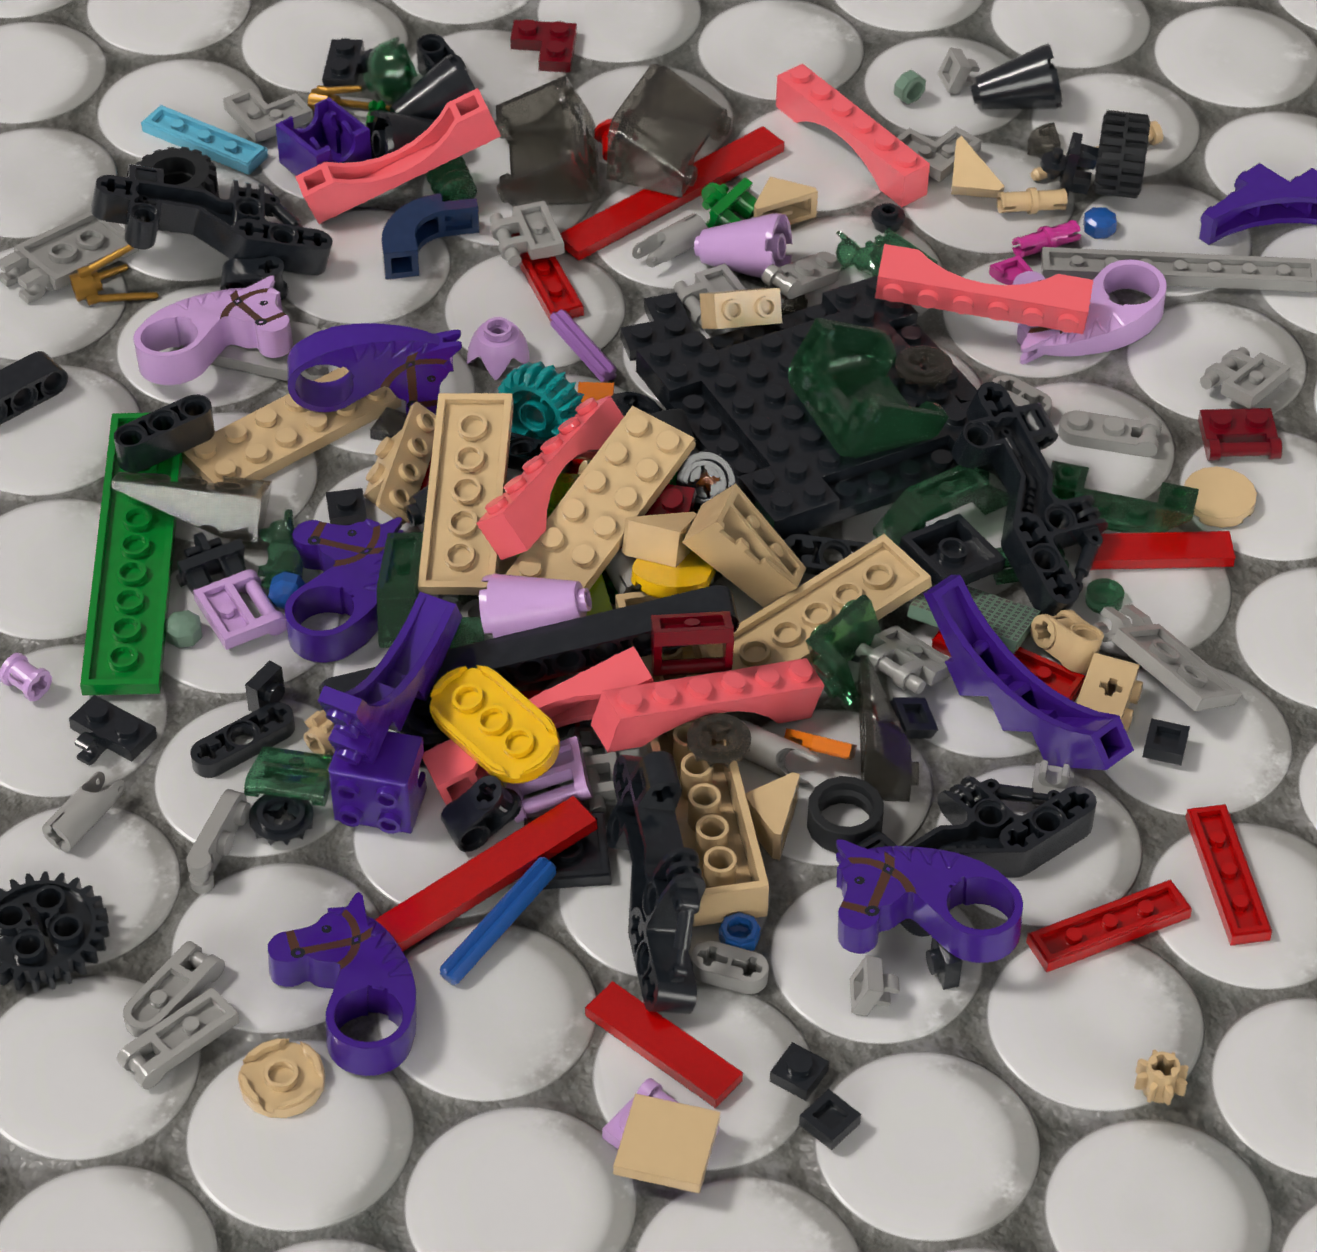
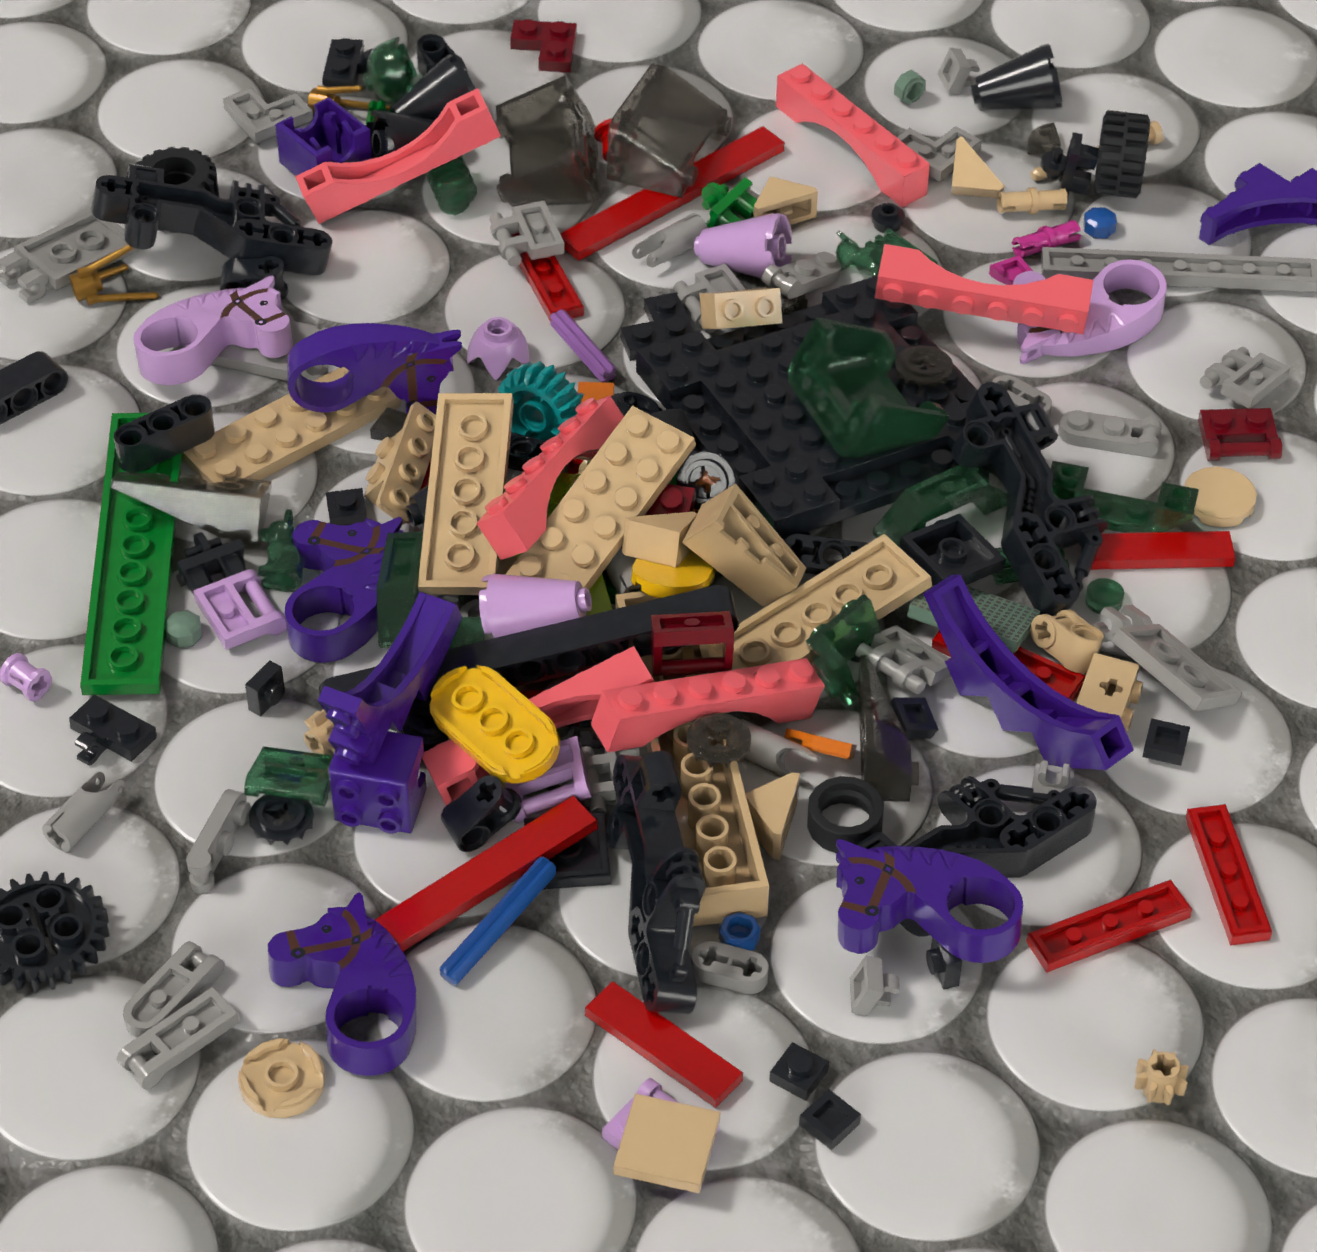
medium azure tile [141,105,268,175] -> none
black beam [190,702,295,778] -> none
blue tile [268,571,306,609] -> none
dark blue arch [381,193,479,280] -> none

